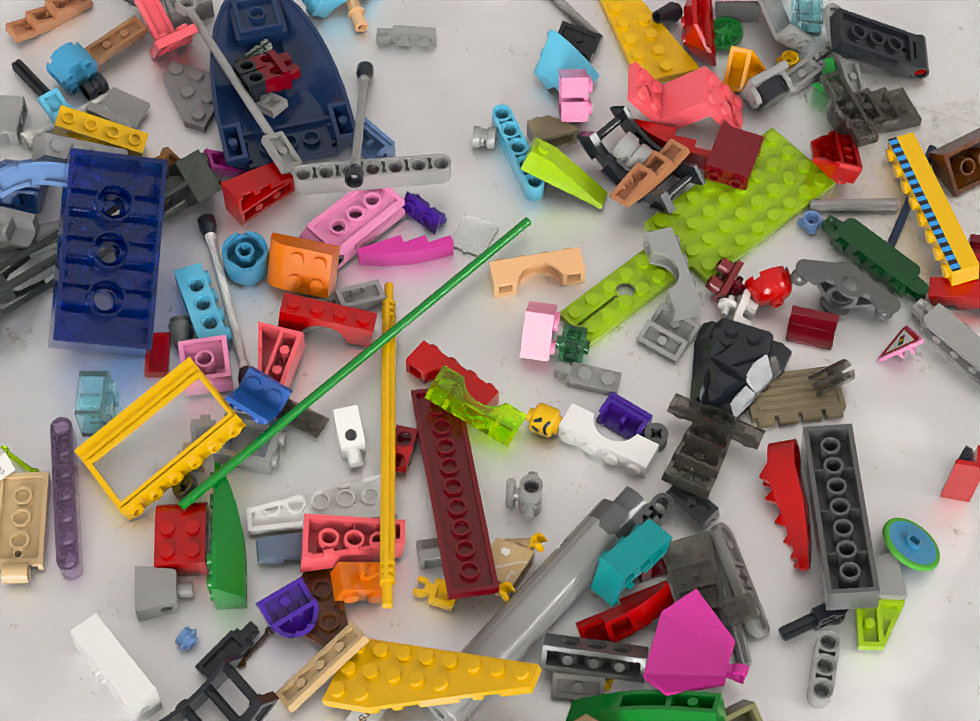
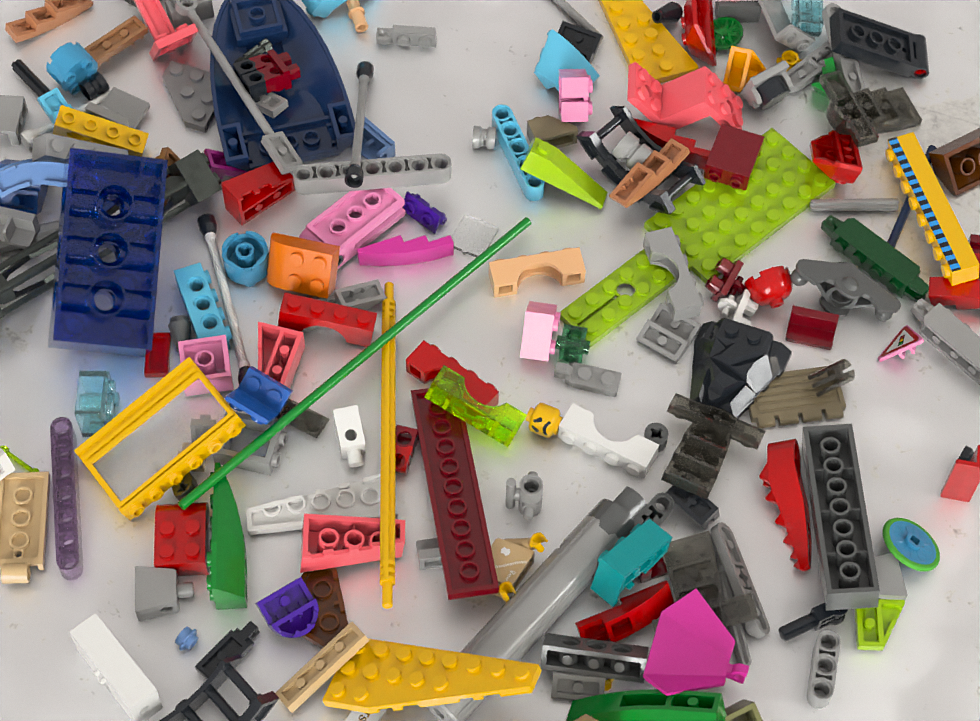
dark brown hinge [237,626,274,669] -> none
sand blue slope [256,534,302,565] -> none
orange brick [330,562,382,603] -> none
yellow plate [413,576,457,611] -> none
dark purple hinge [596,391,653,440] -> none
medium blue plate [797,211,824,234] -> none

